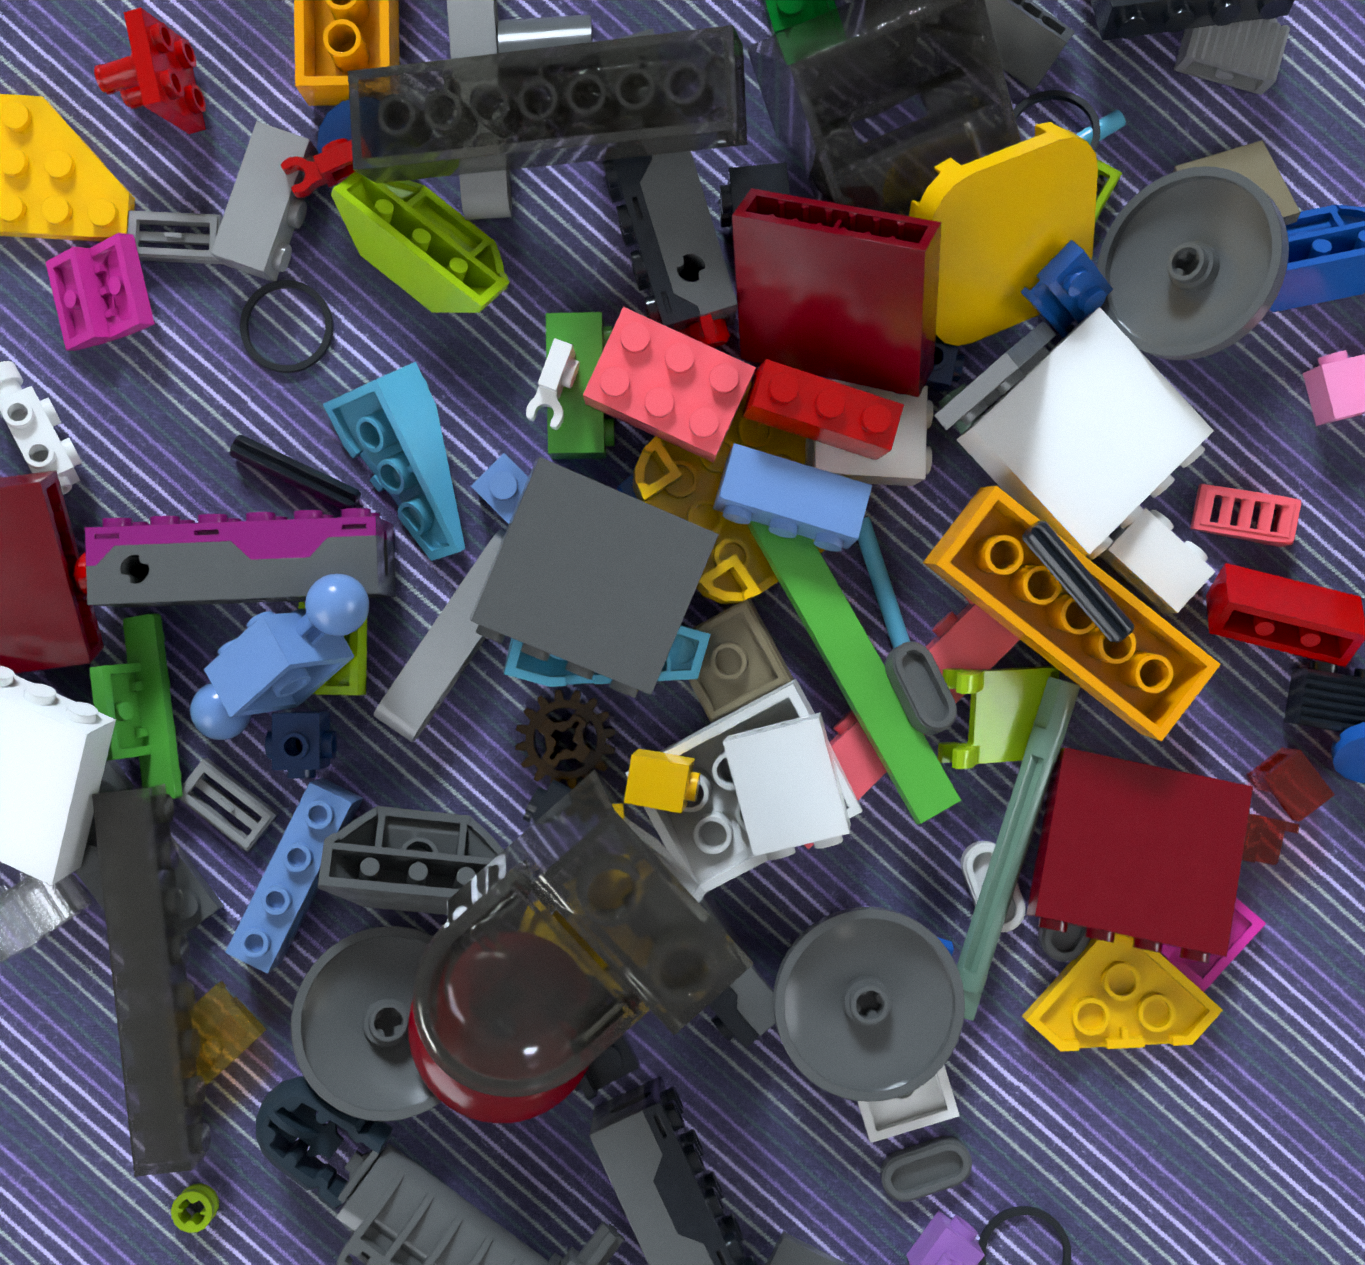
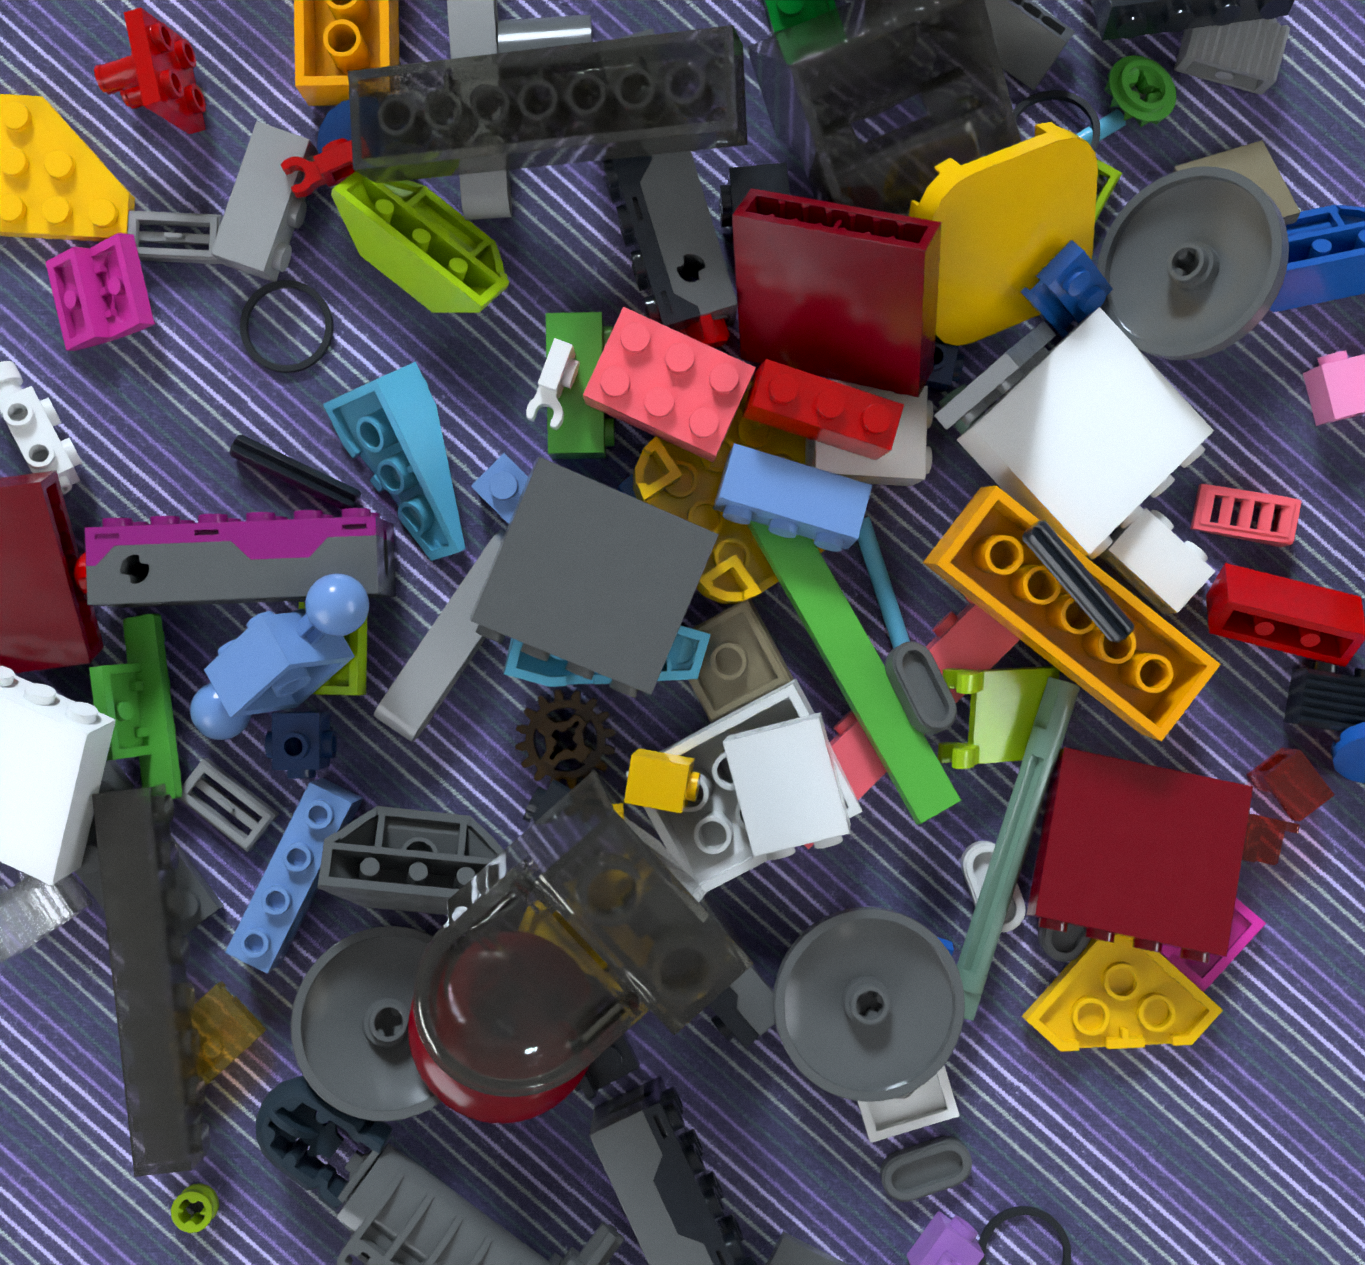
none -> bright green gear [1104,55,1176,127]

